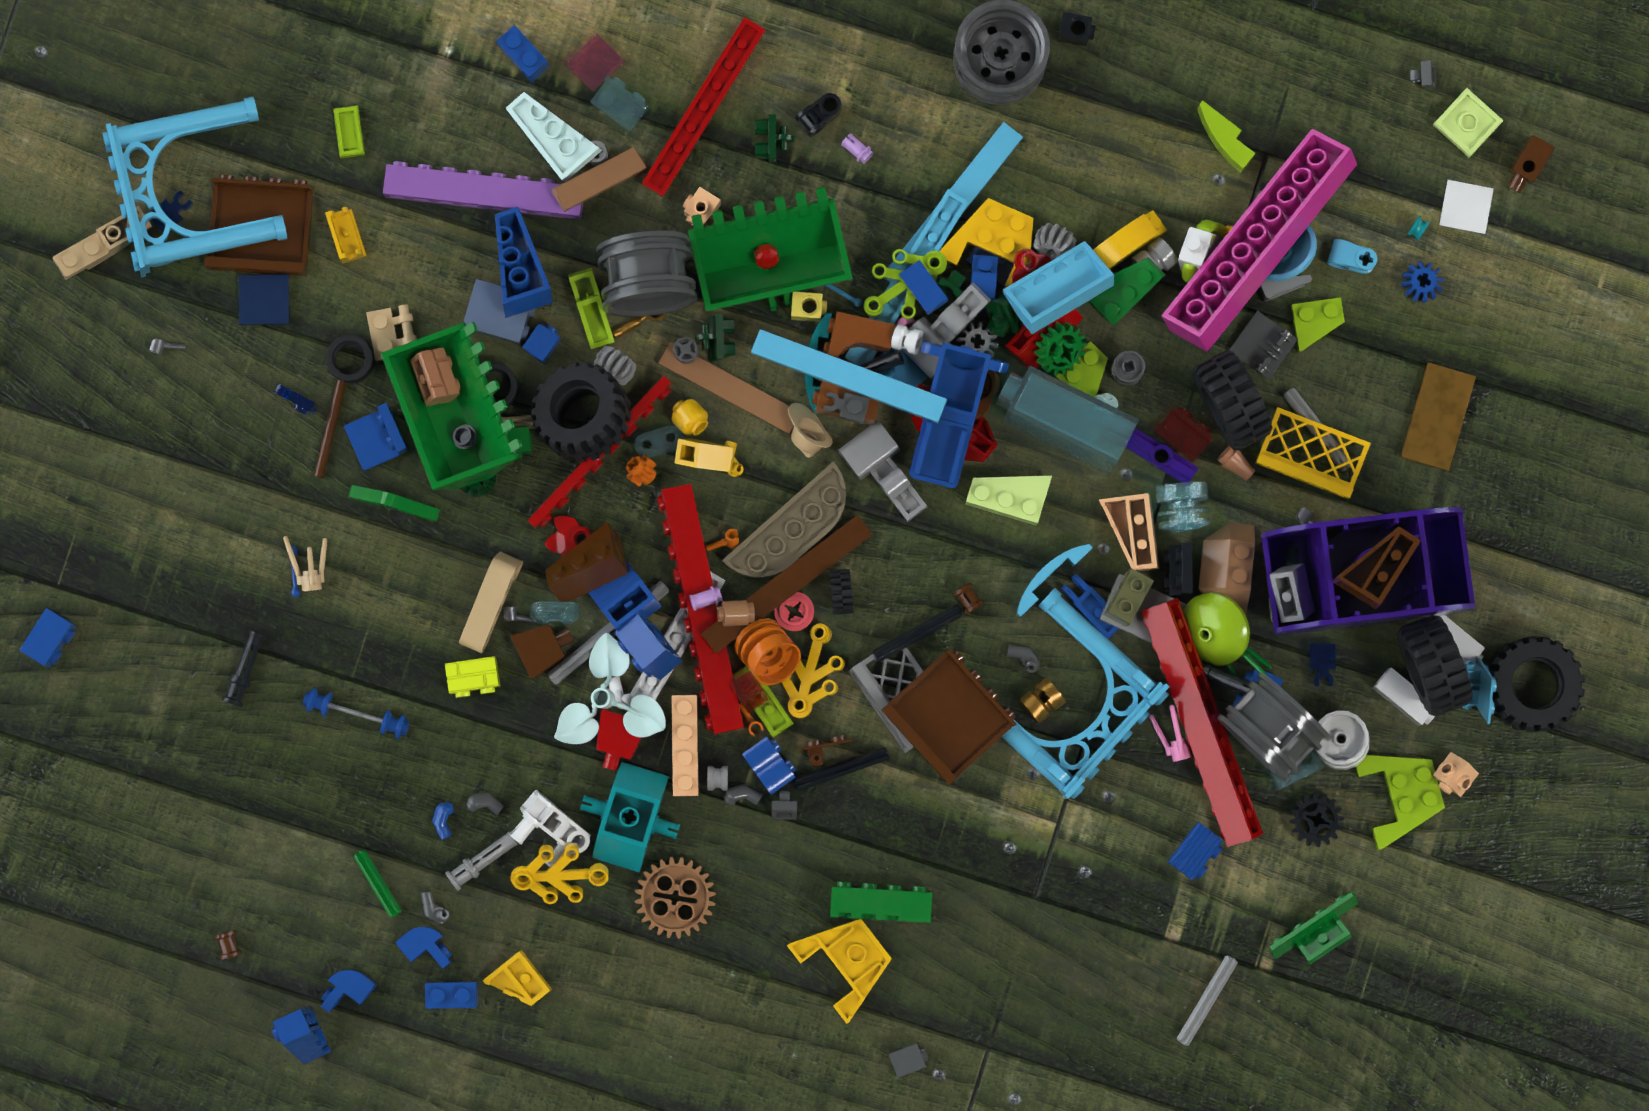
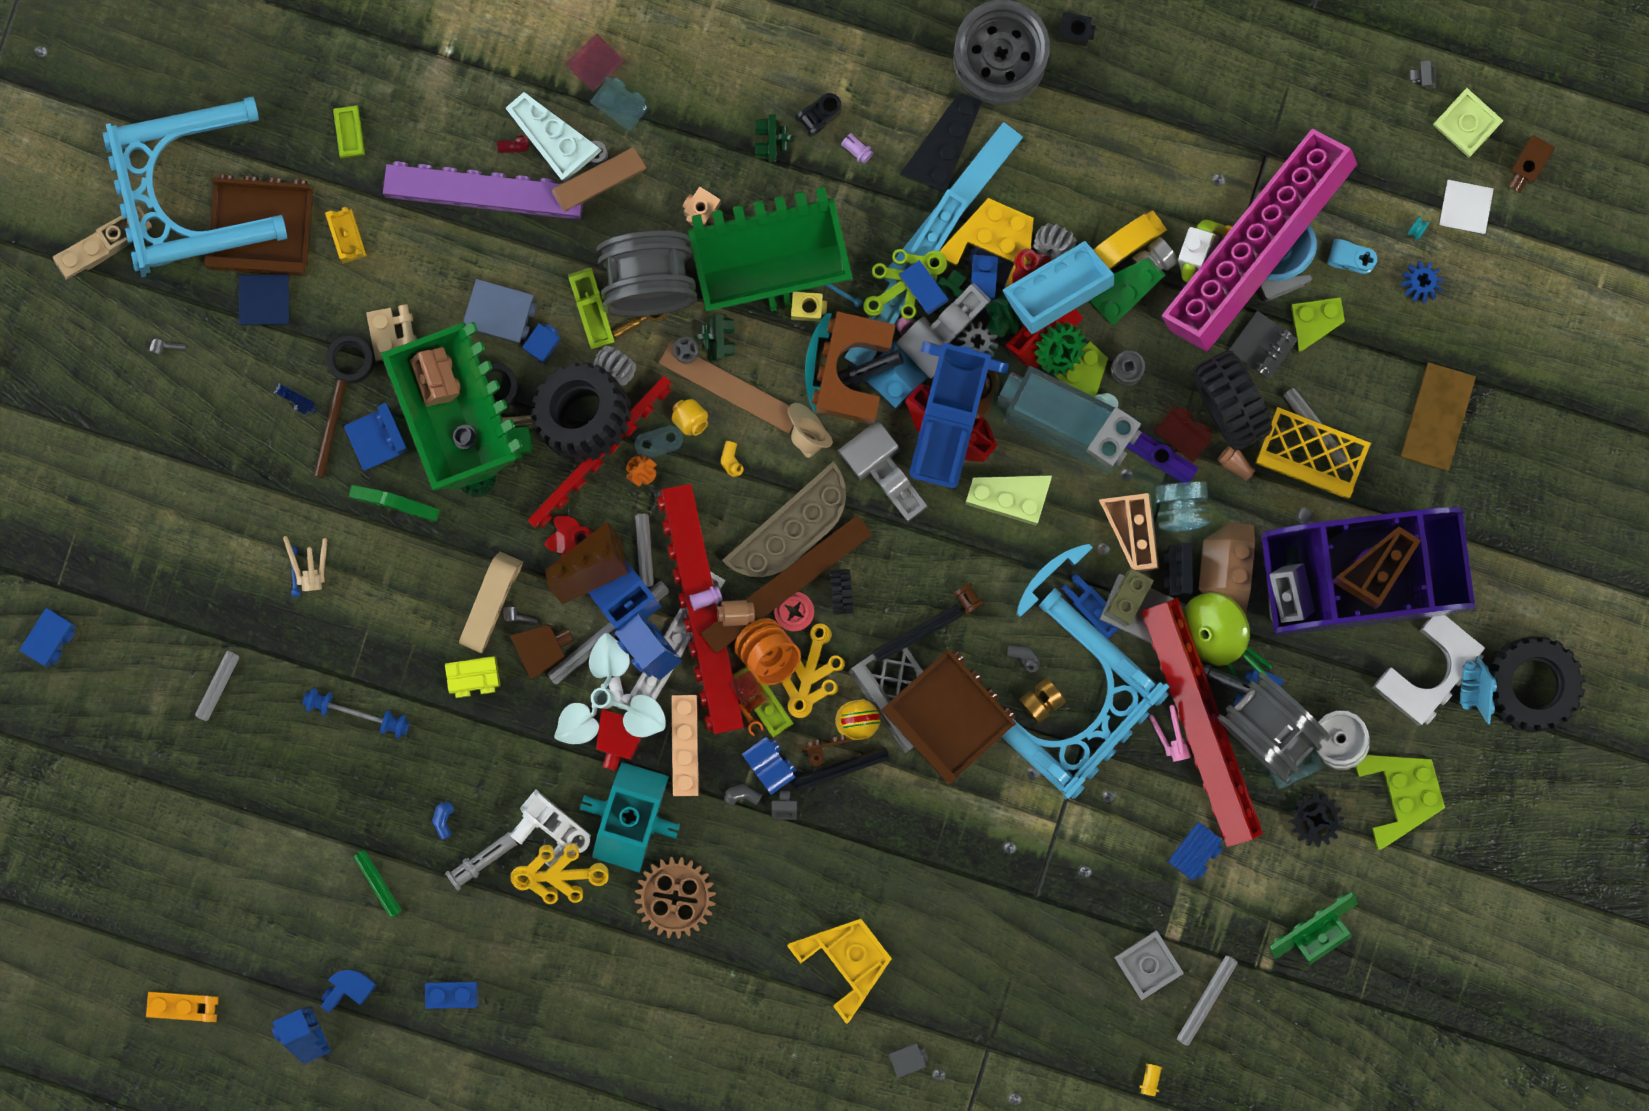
clear blue plate [151,191,194,233] -> none
reddish brown bush [214,930,242,960] -> none
black pin [221,631,265,707] -> none
blue brick [395,927,453,969] -> none
dark grey arm [420,891,450,923] -> none
dark grey arm [466,792,505,816] -> none
yellow wing [483,950,552,1006] -> none
blue wedge [495,207,553,318] -> none
blue brick [496,25,550,83] -> none
clear light blue plate [530,601,580,624] -> none
red plate [642,17,766,197] -> none
yellow slope [674,438,736,472] -> none
orange hand [706,529,740,551] -> none
light grey wheel [707,766,728,791] -> none
medium azure tile [751,329,947,424] -> none
red tile [754,244,779,270] -> none
dark grey plate [823,392,870,424] -> none
green wedge [830,881,932,923] -> none
white wheel [891,324,923,355] -> none
lime slope [1197,101,1255,173] -> none
clear blue plate [1309,644,1336,687] -> none
black tyre [1397,615,1473,716] -> none
light nougat brick [1433,752,1479,797] -> none
none -> light orange plate [146,991,219,1022]
none -> light grey axle [195,651,239,721]
none -> dark red arm [497,134,530,153]
none -> light grey axle [635,514,654,587]
none -> yellow helmet [835,699,880,740]
none -> black wing [900,92,982,193]
none -> light grey brick [1086,407,1142,468]
none -> light grey plate [1114,931,1184,1000]
none -> yellow pin [1139,1063,1162,1097]

